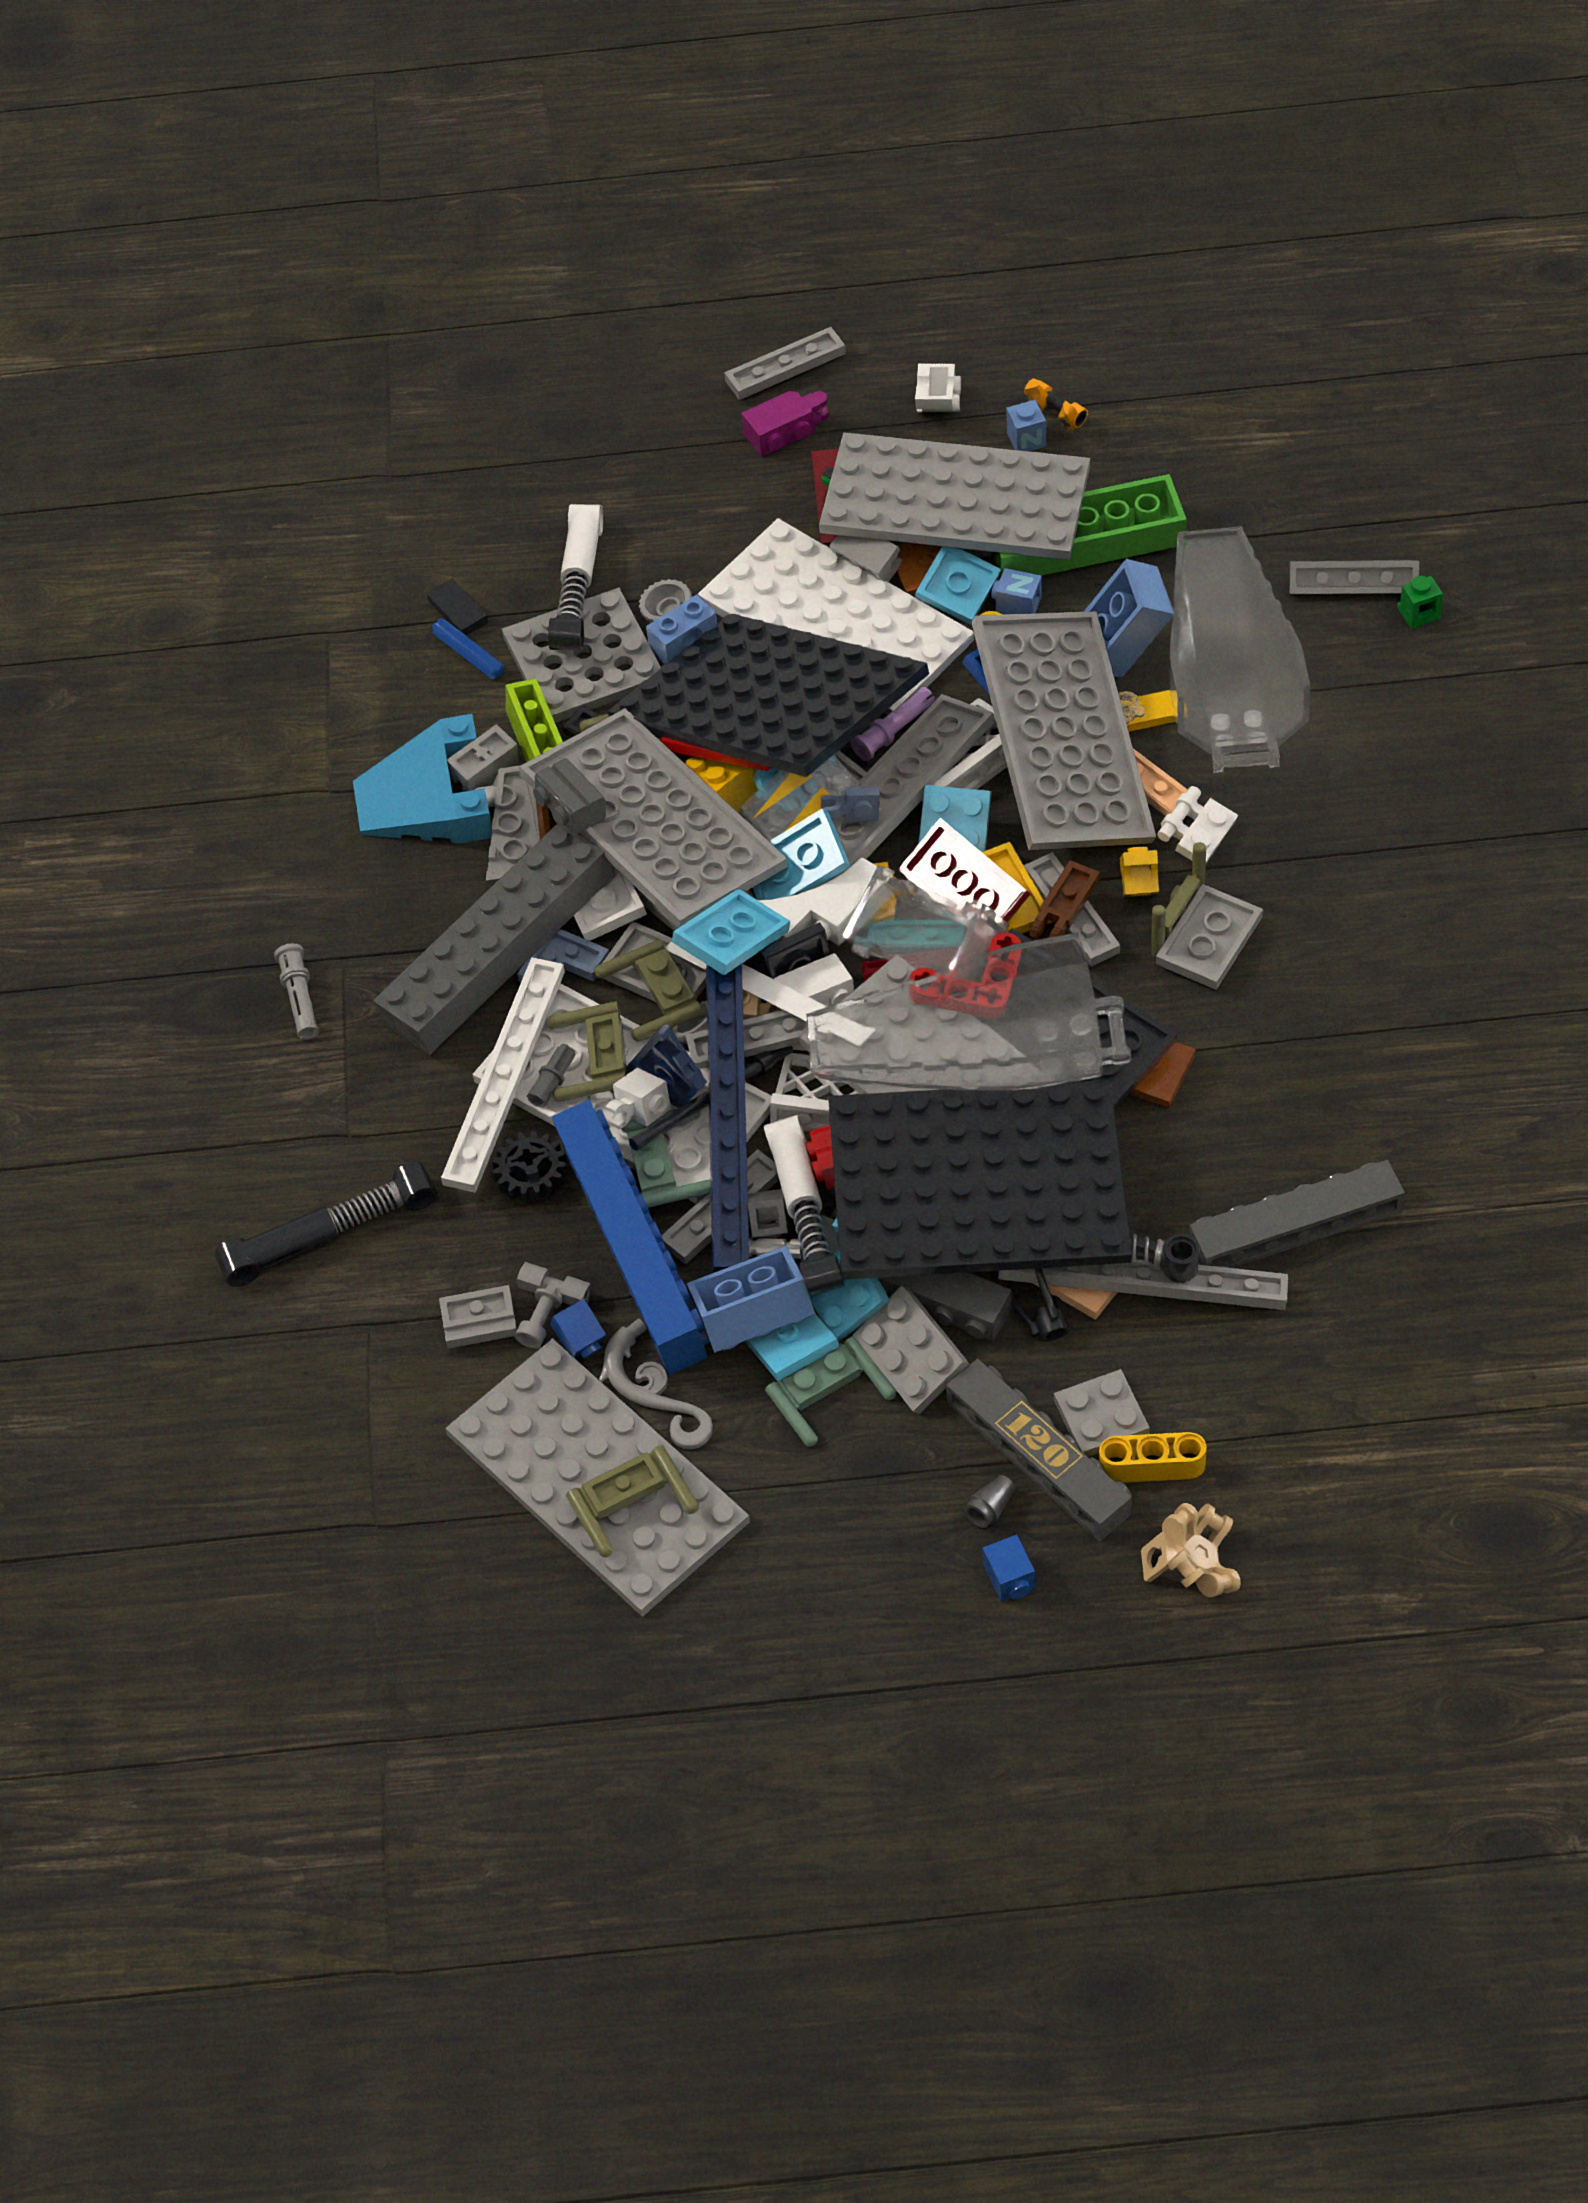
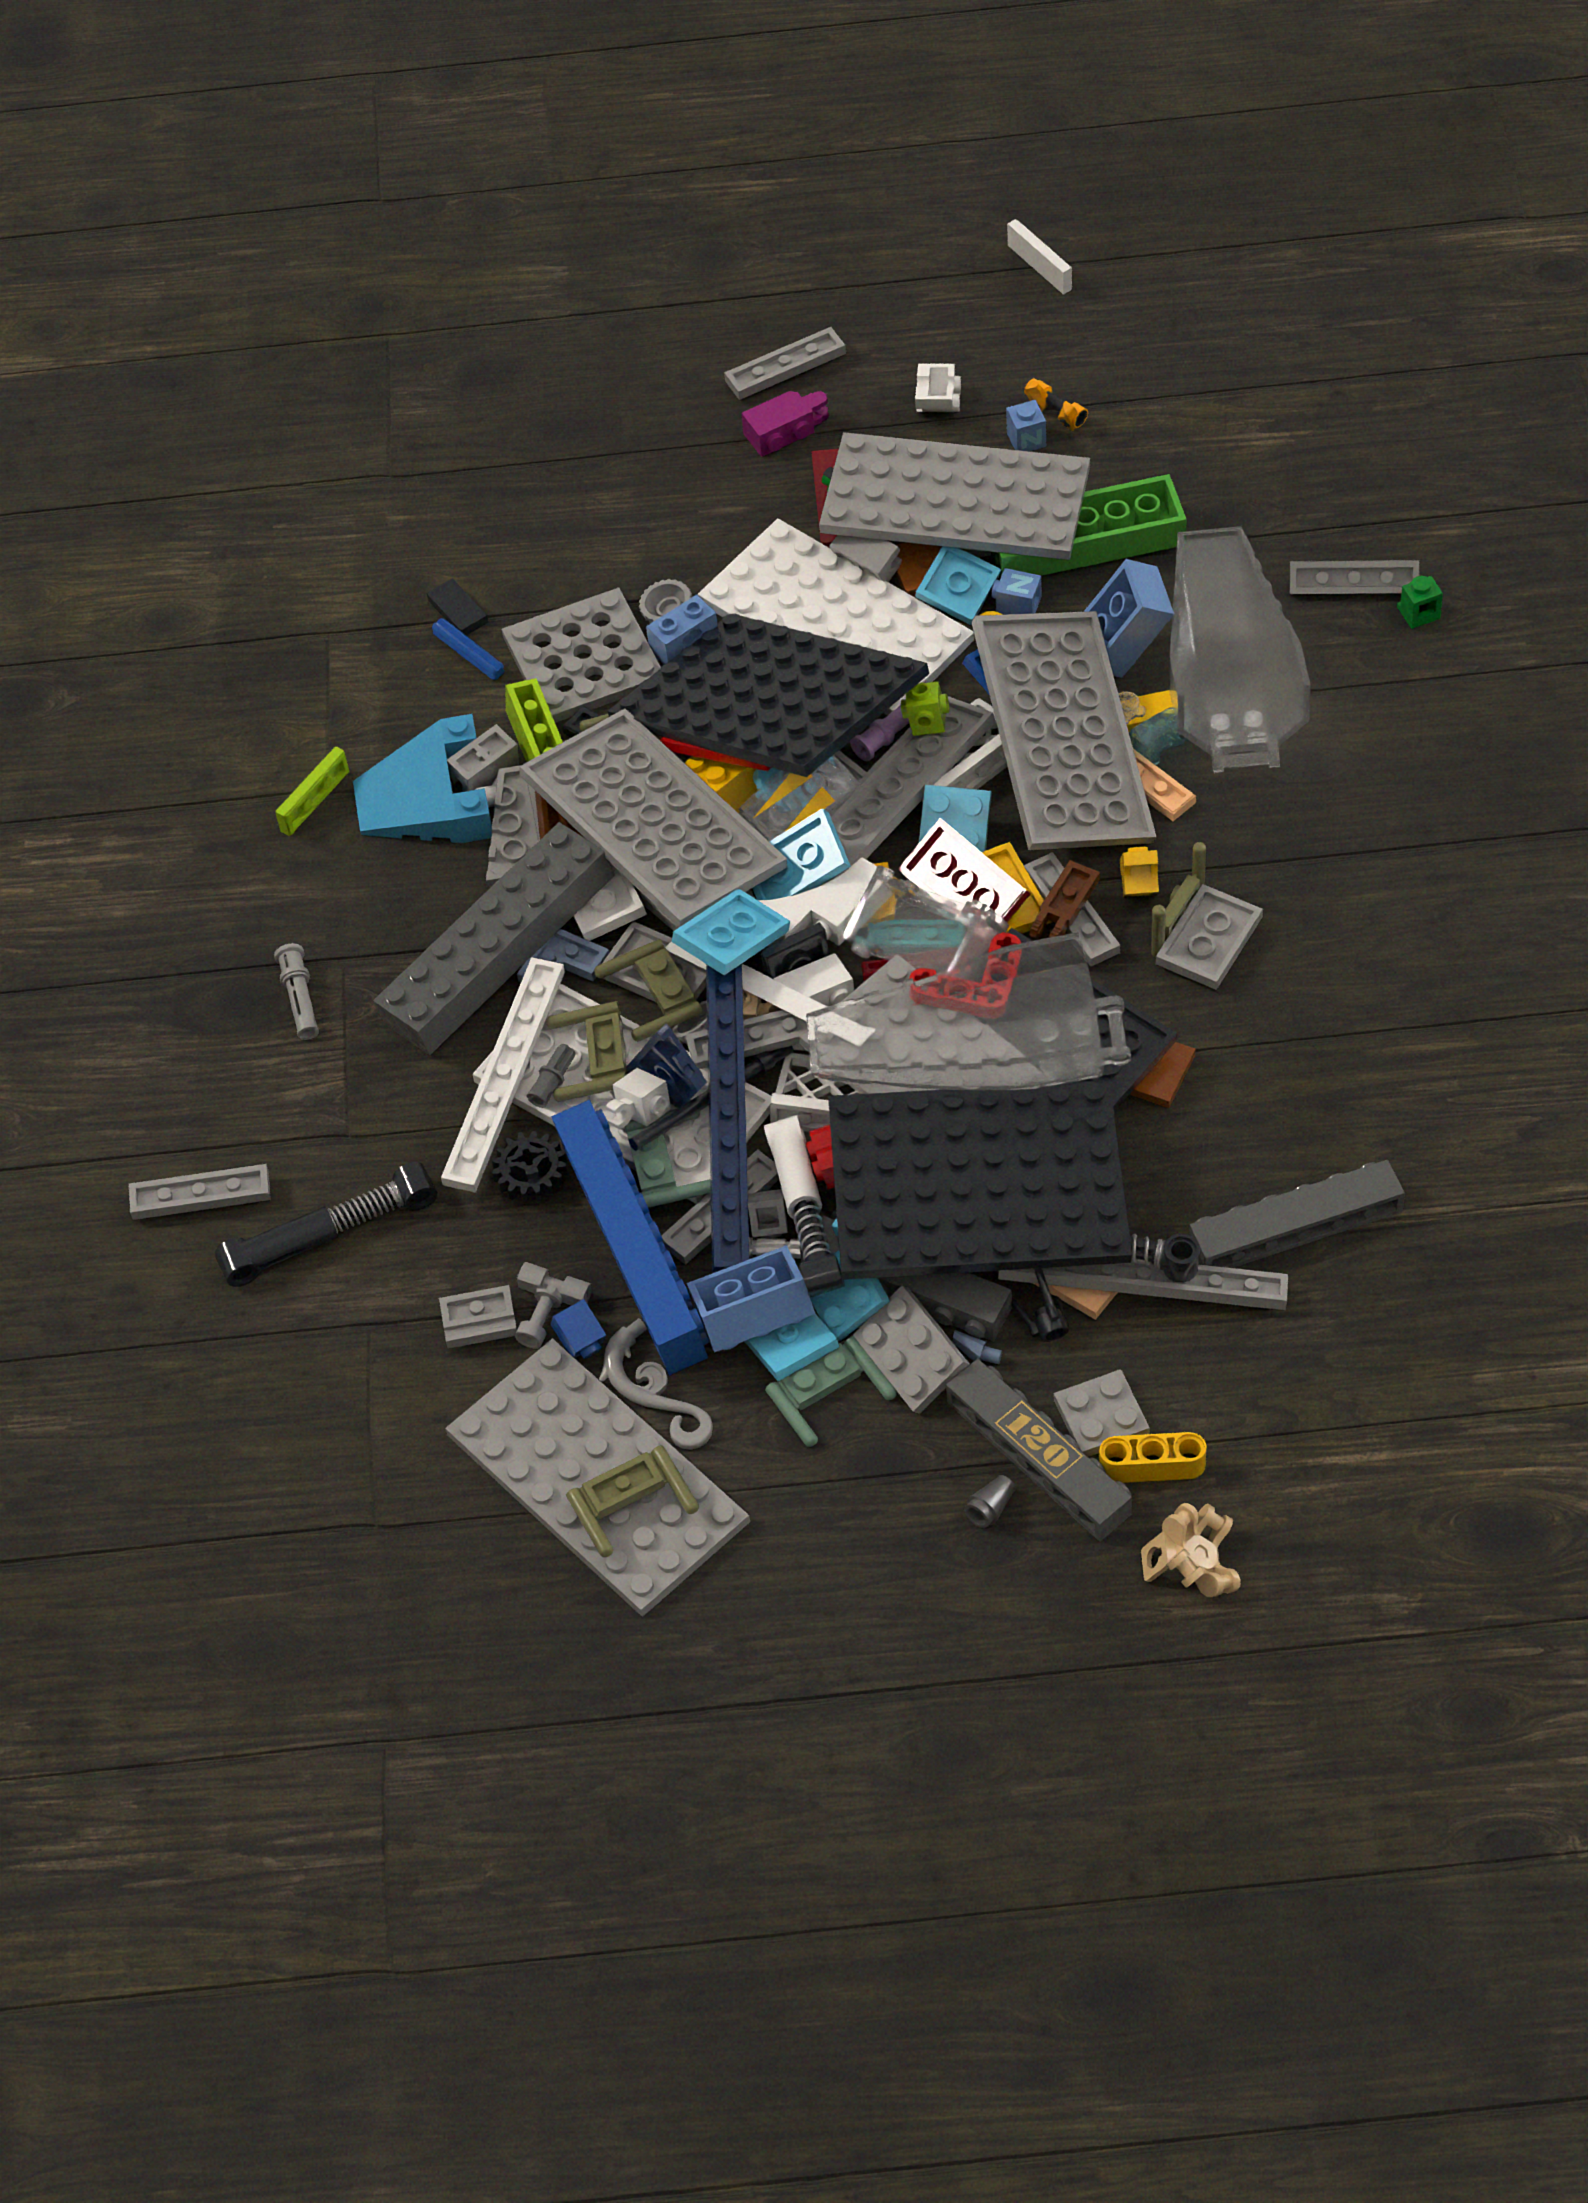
dark grey brick [533,758,606,835] -> none
piece [548,504,603,650] -> none
sand blue plate [821,786,880,822] -> none
blue brick [983,1534,1035,1602] -> none
white plate [1157,786,1238,863] -> none
none -> light grey plate [129,1164,271,1220]
none -> lime tile [275,746,349,836]
none -> lime brick [901,681,950,736]
none -> sand blue bar [952,1330,1002,1365]
none -> white tile [1007,219,1072,294]
none -> clear light blue leg [1130,707,1189,765]

